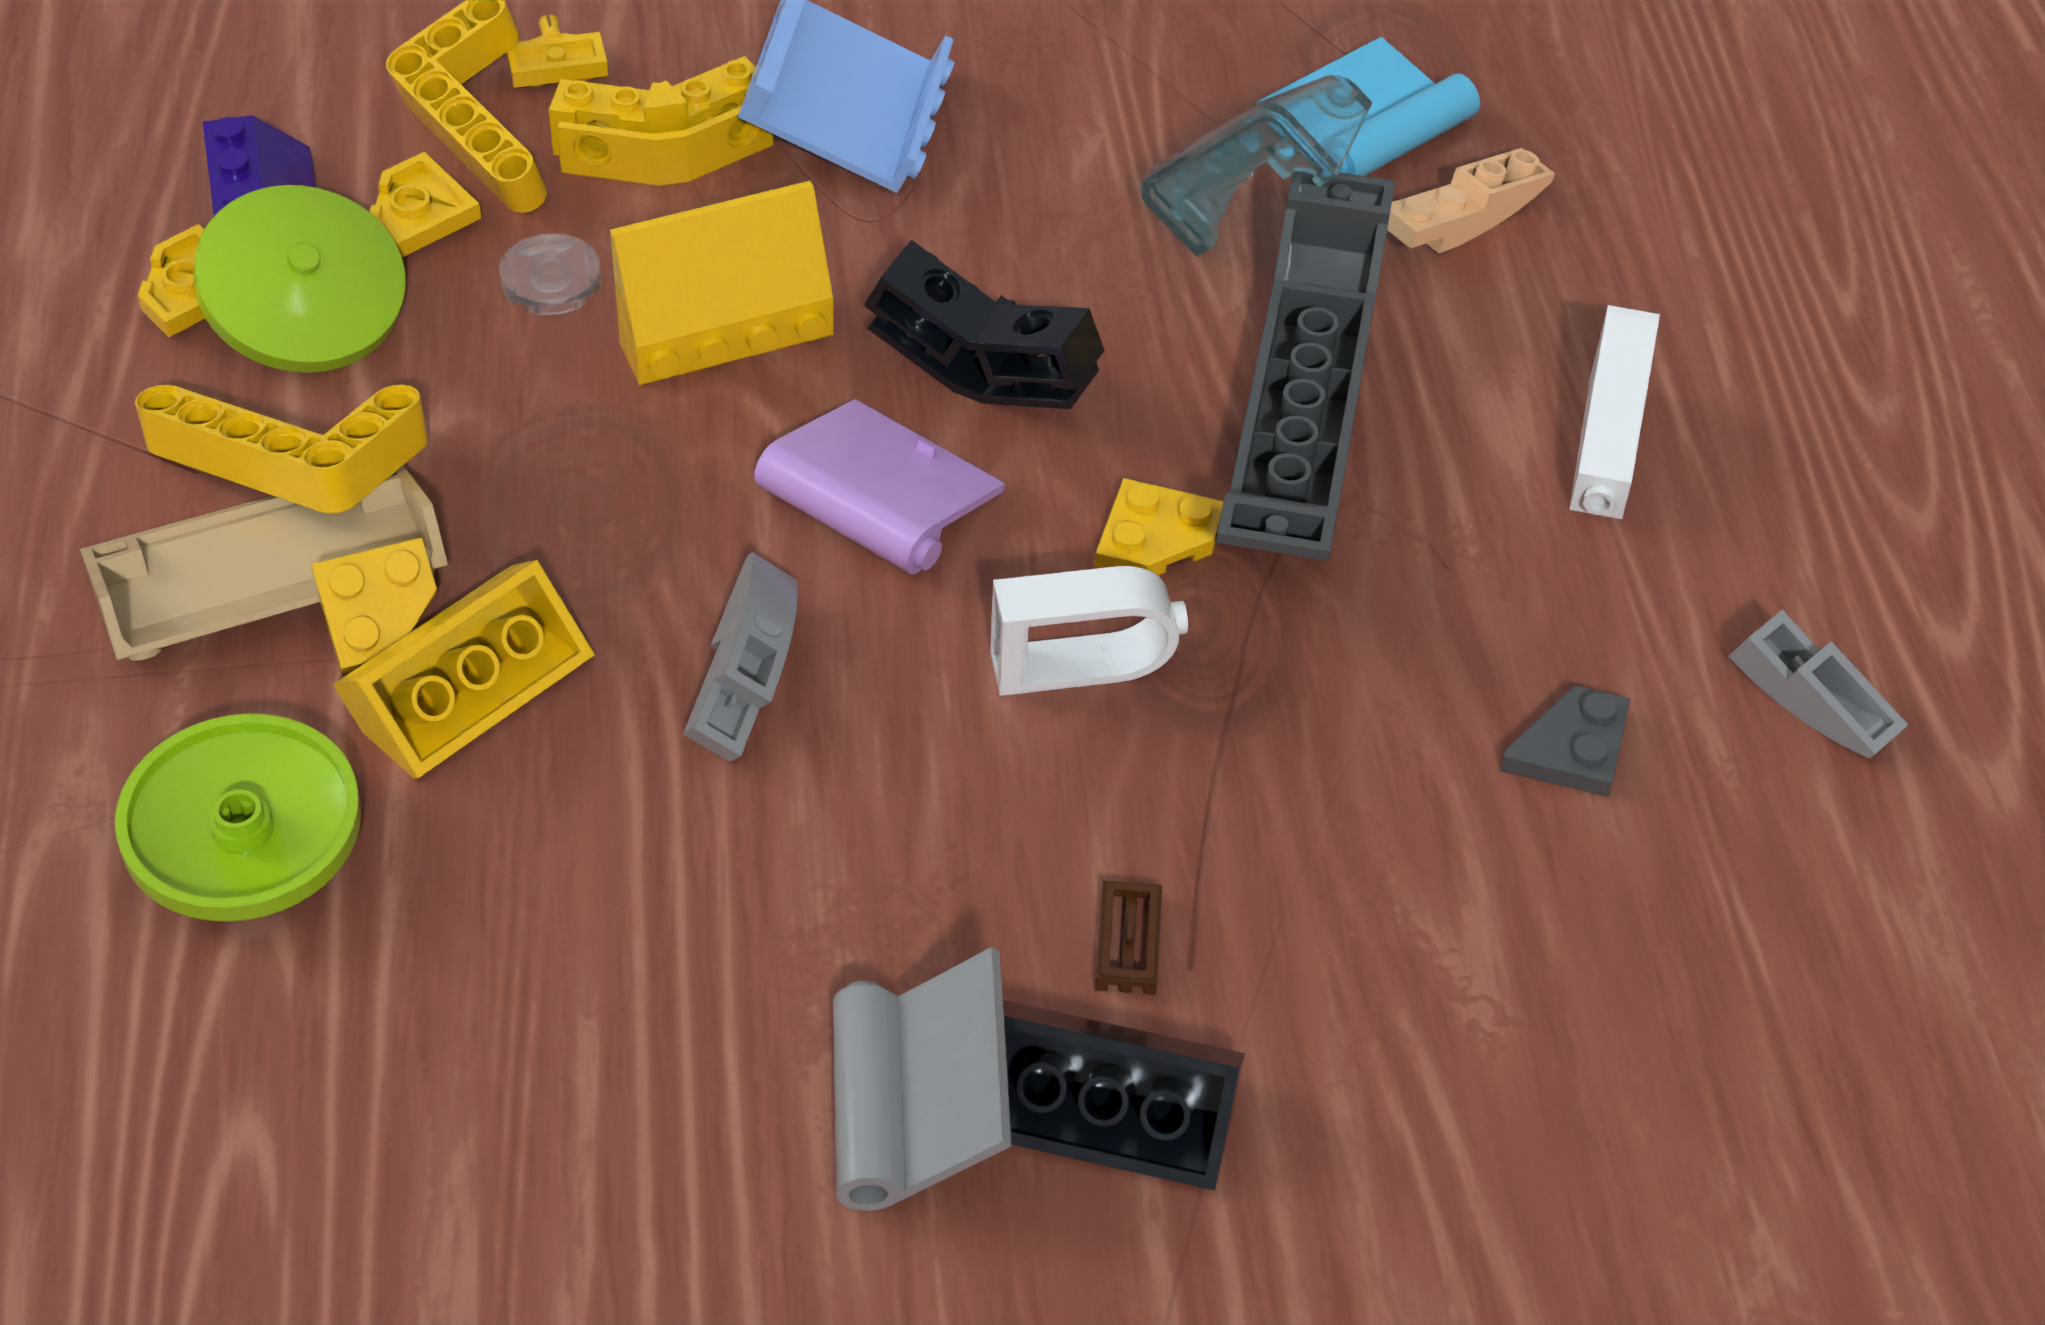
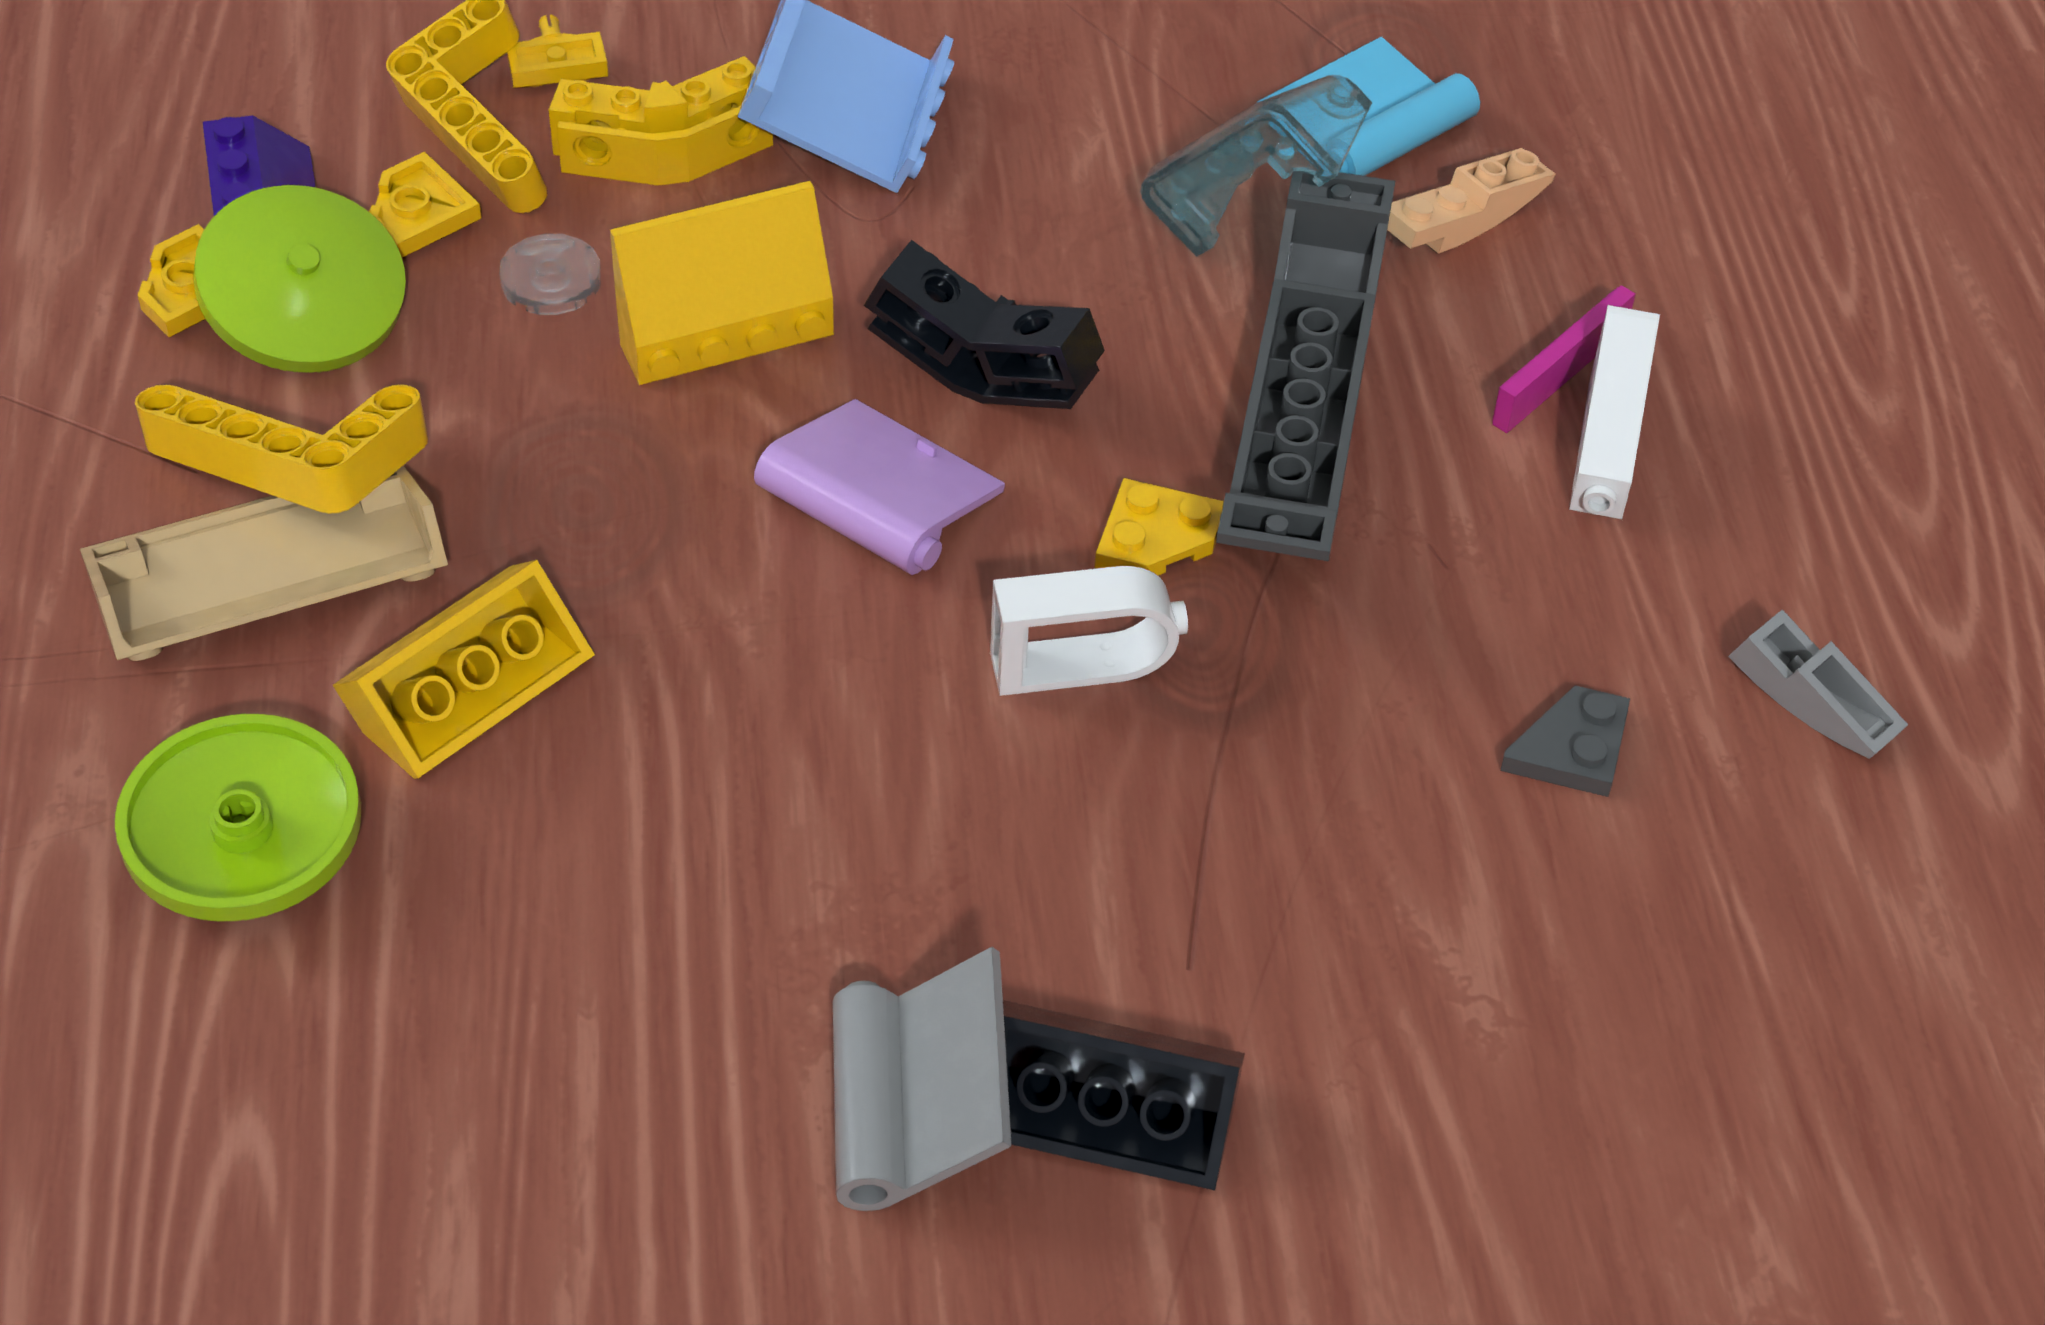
yellow plate [311,537,437,675] -> none
light grey slope [683,552,798,762] -> none
reddish brown tile [1095,880,1162,995] -> none
none -> dark pink tile [1492,285,1636,433]

